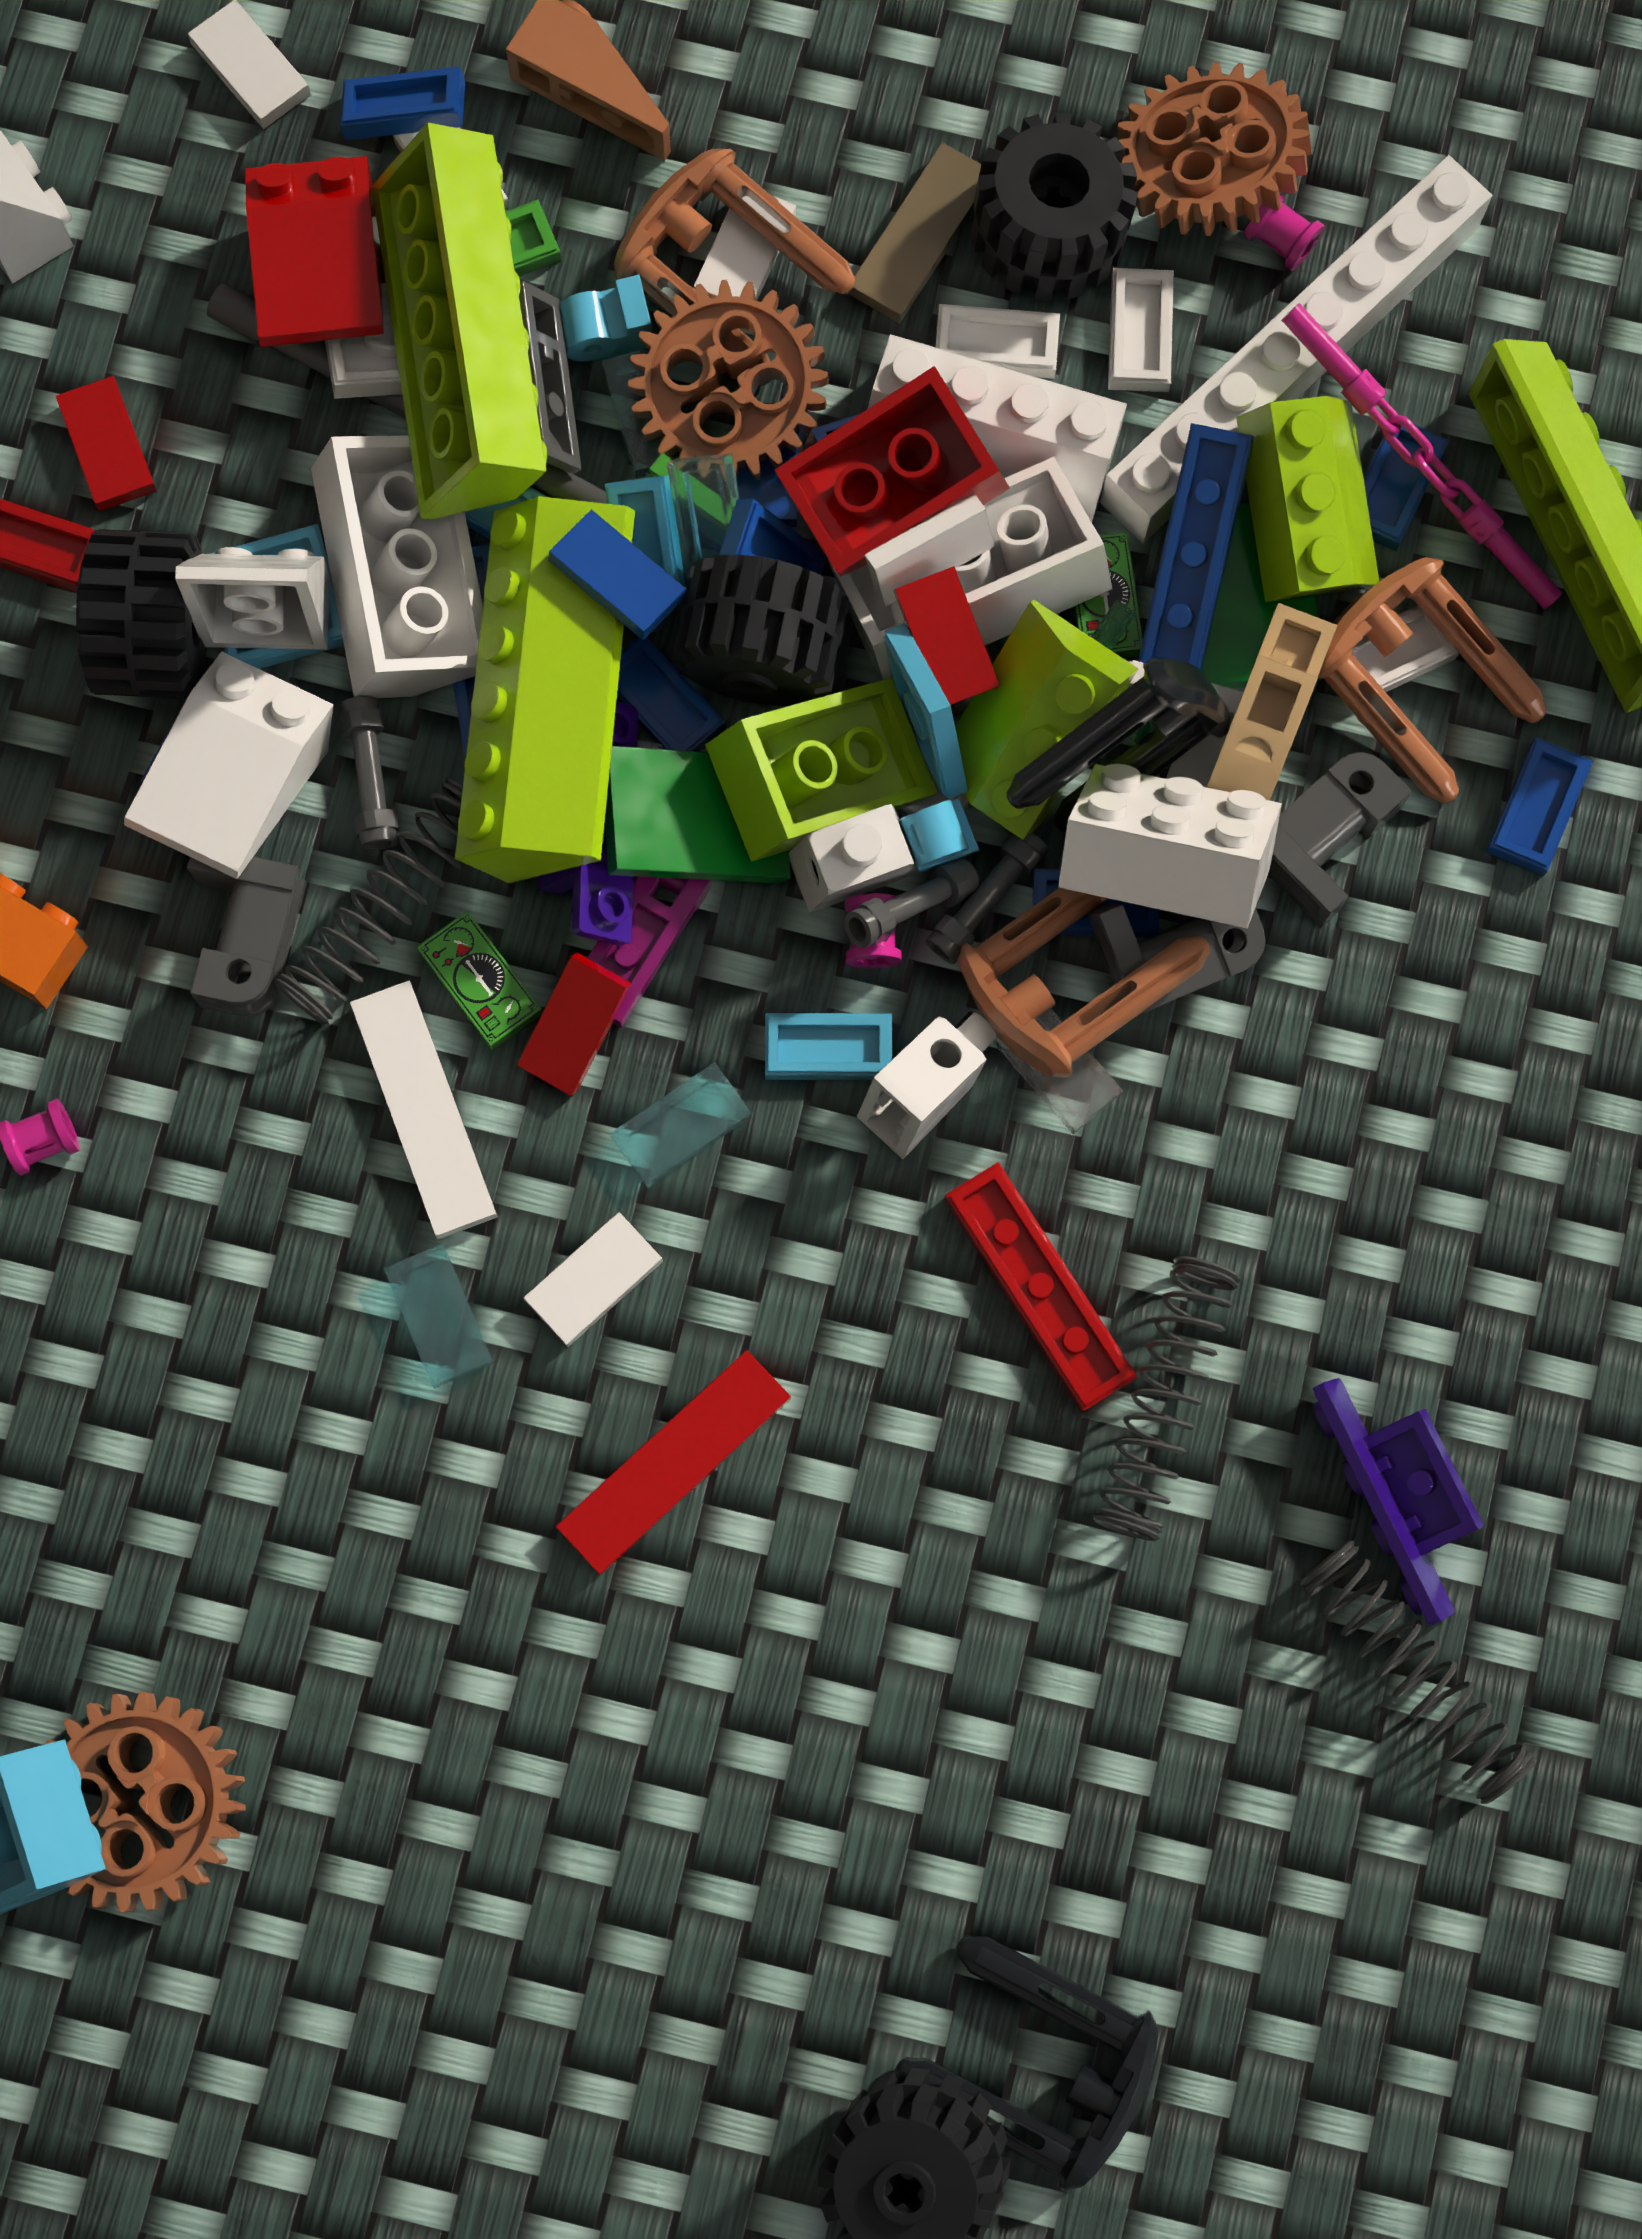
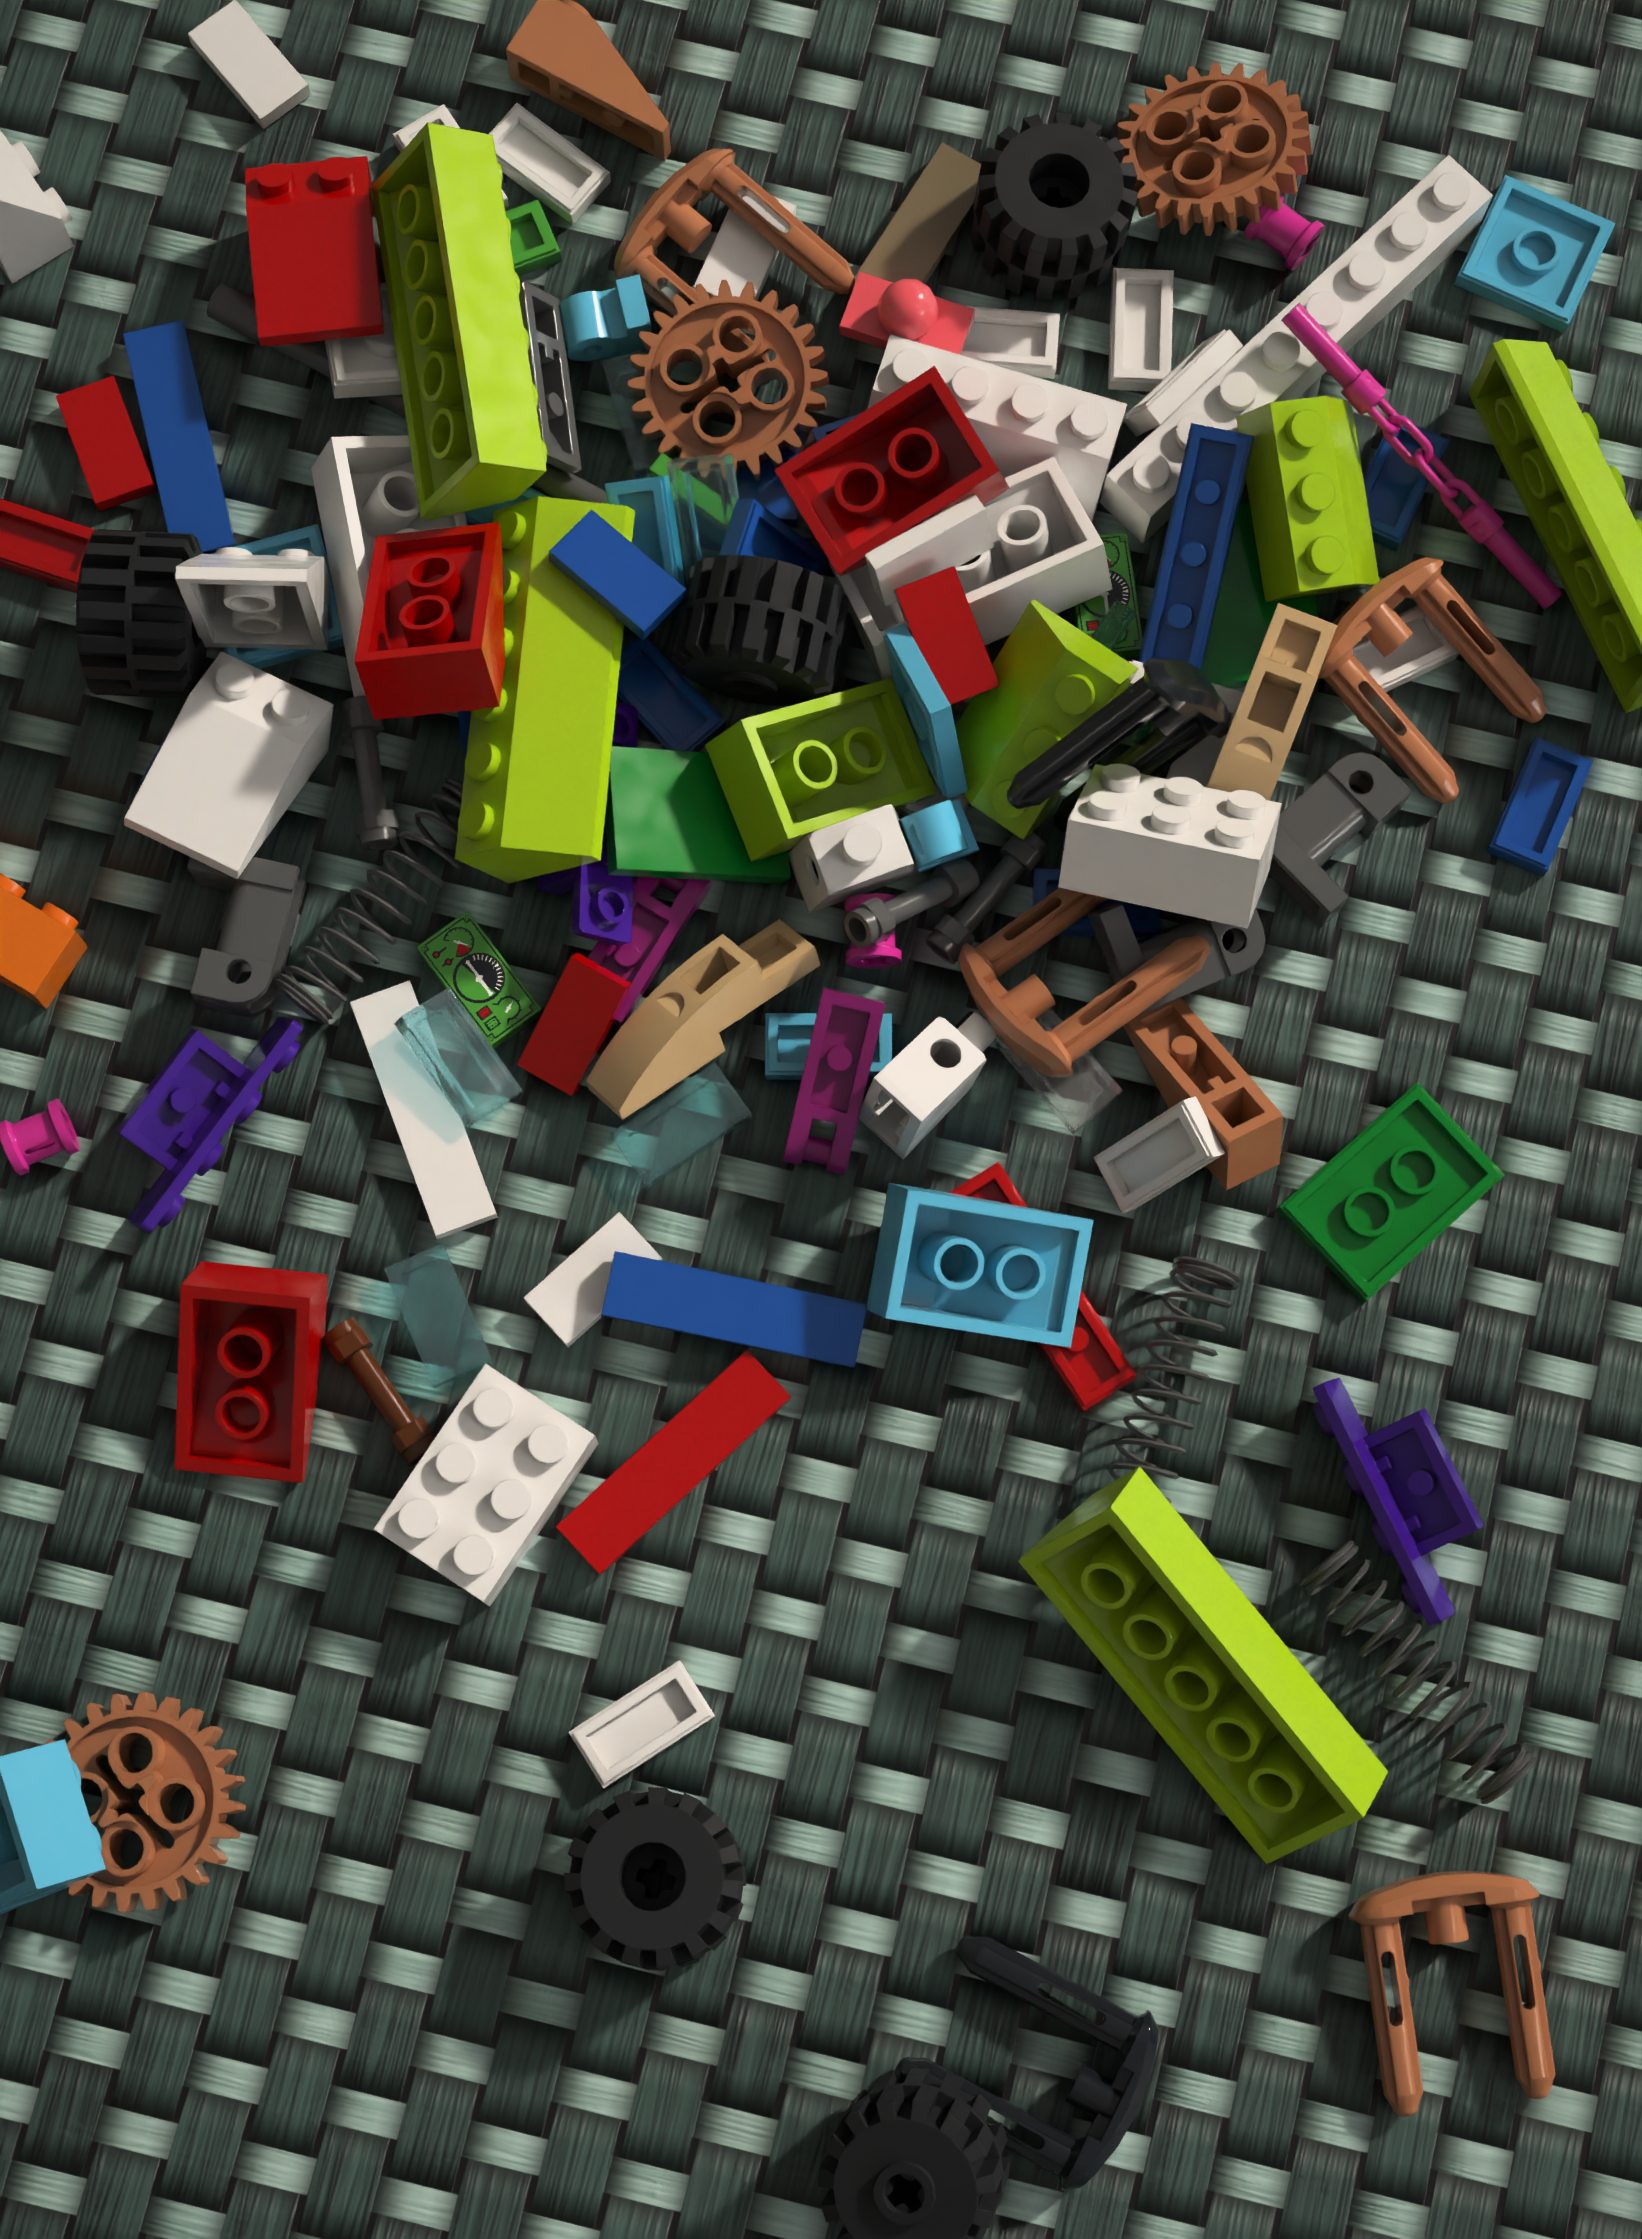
blue tile [340,66,465,140] -> none
none -> dark purple bracket [115,1016,303,1234]
none -> blue tile [123,320,237,554]
none -> red slope [174,1261,328,1483]
none -> reddish brown bar [322,1317,436,1466]
none -> red slope [354,522,505,720]
none -> white brick [374,1363,599,1607]
none -> clear light blue tile [394,987,523,1128]
none -> white tile [489,103,611,225]
none -> black wheel [564,1787,746,1971]
none -> white tile [568,1660,715,1789]
none -> tan slope [586,919,820,1120]
none -> blue tile [601,1251,867,1368]
none -> magenta plate [782,988,886,1176]
none -> coral tile [839,271,975,355]
none -> medium azure slope [867,1183,1094,1348]
none -> lime slope [1018,1466,1388,1864]
none -> white tile [1093,1096,1225,1214]
none -> white tile [1123,329,1243,437]
none -> nougat slope [1123,997,1283,1191]
none -> green tile [1276,1082,1505,1304]
none -> nougat piece [1348,1871,1556,2117]
none -> medium azure tile [1454,175,1616,333]

